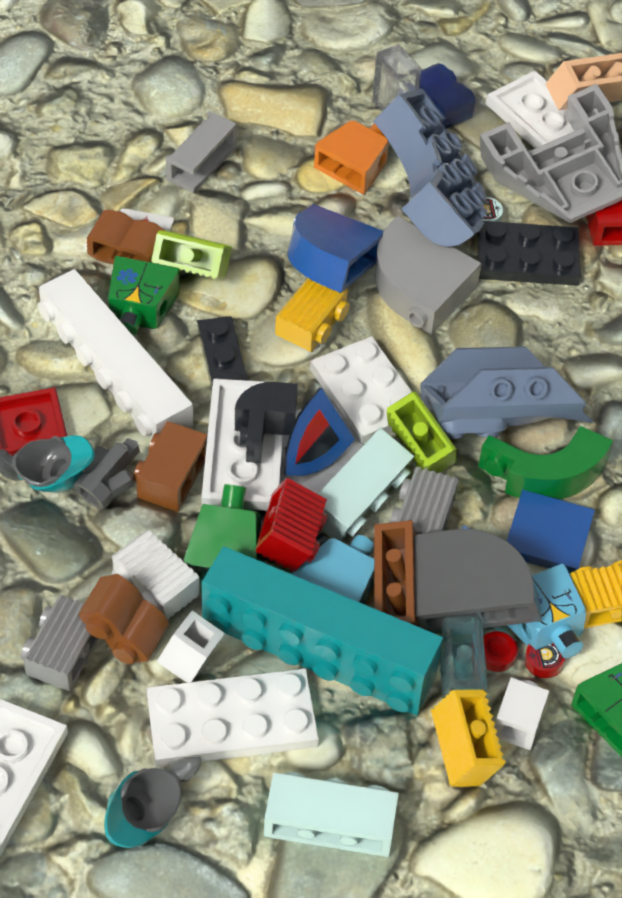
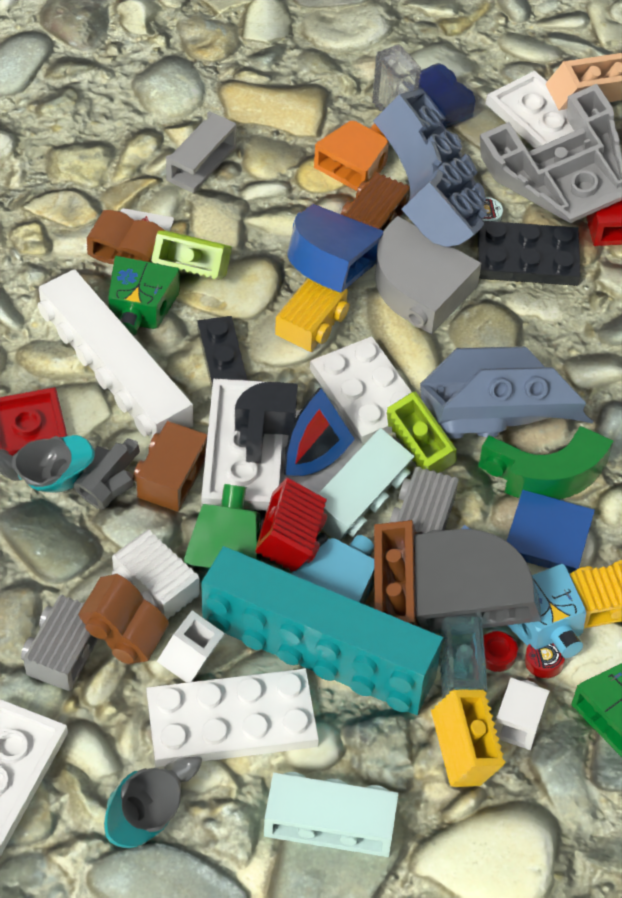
none -> dark orange brick [341,172,410,231]

